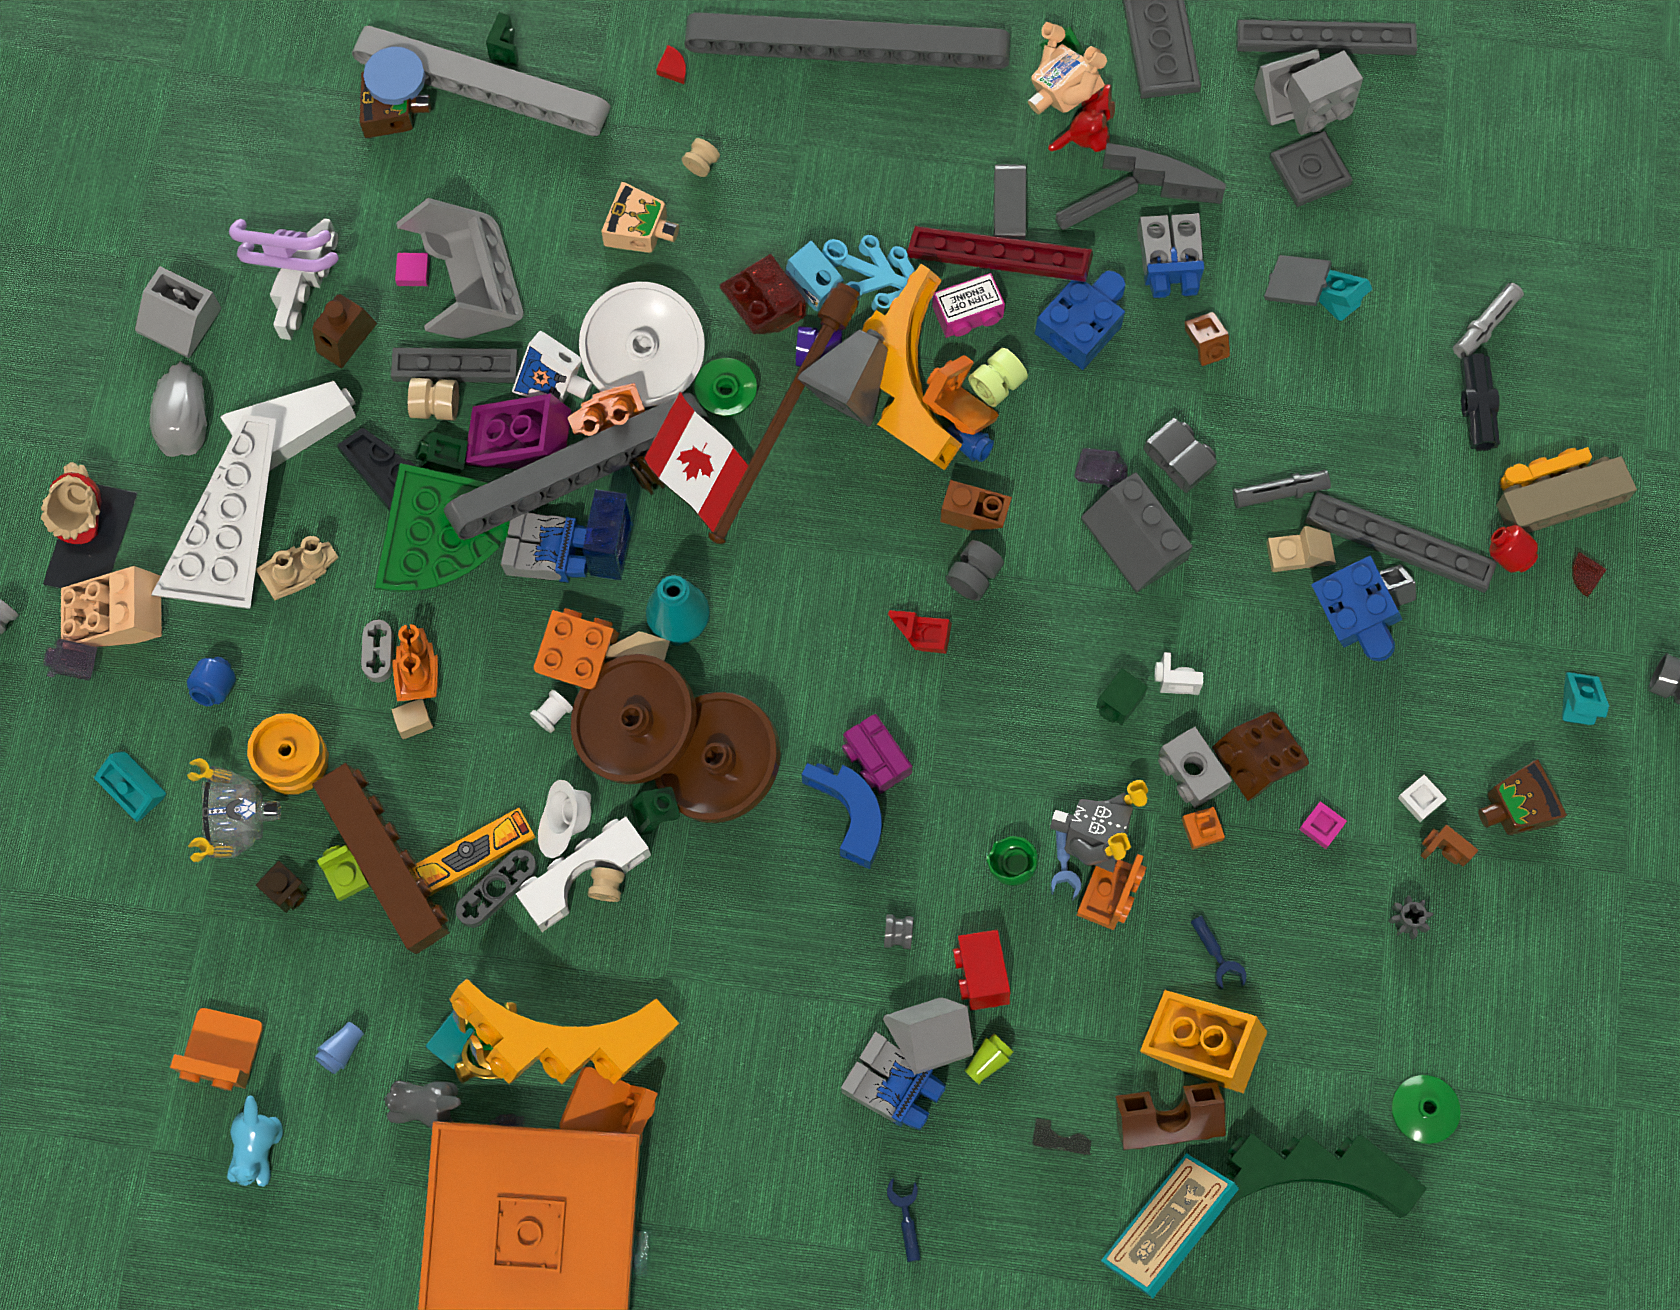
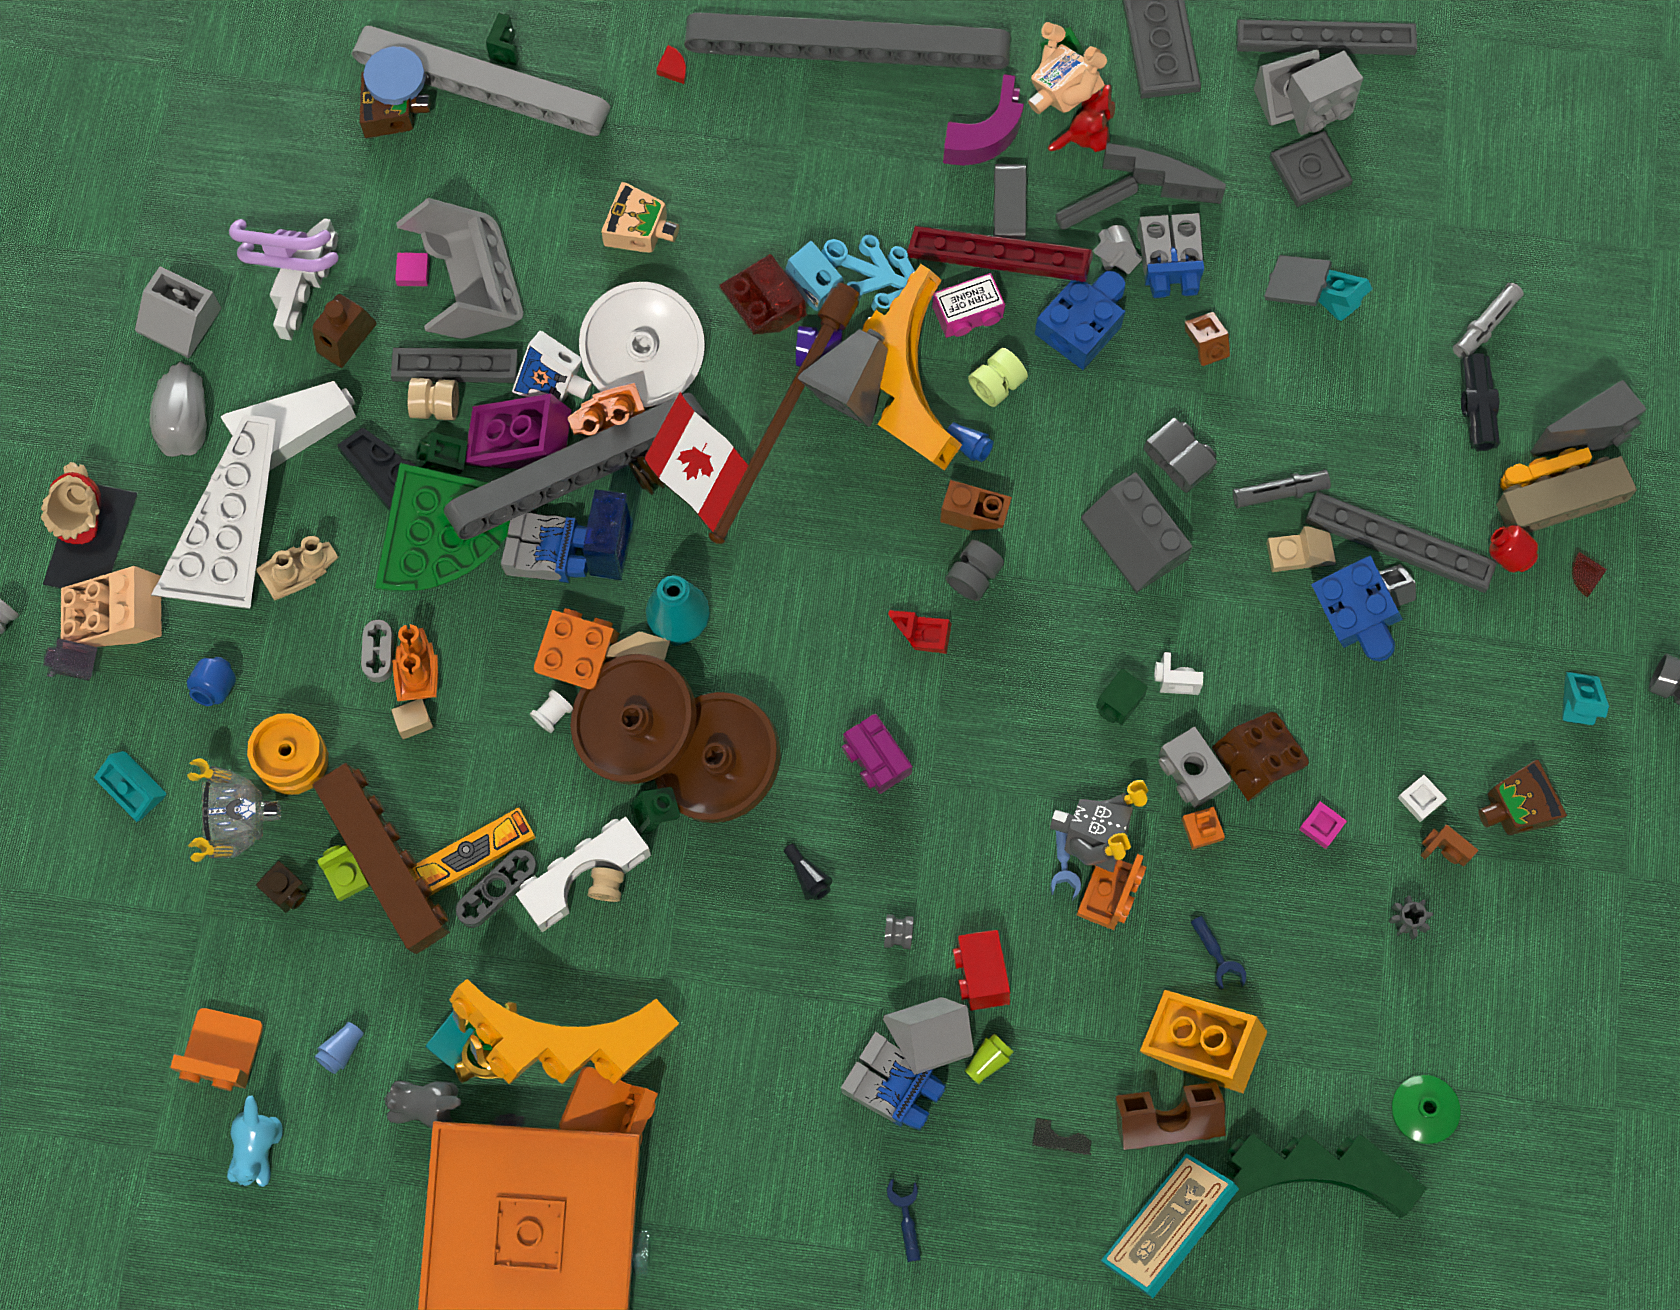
white piece [538,780,591,858] -> none
tan wheel [682,138,720,177] -> none
green dish [694,358,757,417] -> none
blue arch [802,763,882,869] -> none
orange bracket [921,355,999,435] -> none
green hair [986,836,1039,886] -> none
clear purple bracket [1074,448,1128,489] -> none
none -> black cone [784,844,833,900]
none -> magenta arch [943,74,1024,165]
none -> light grey piece [1093,225,1142,274]
none -> dark grey slope [1531,380,1647,457]

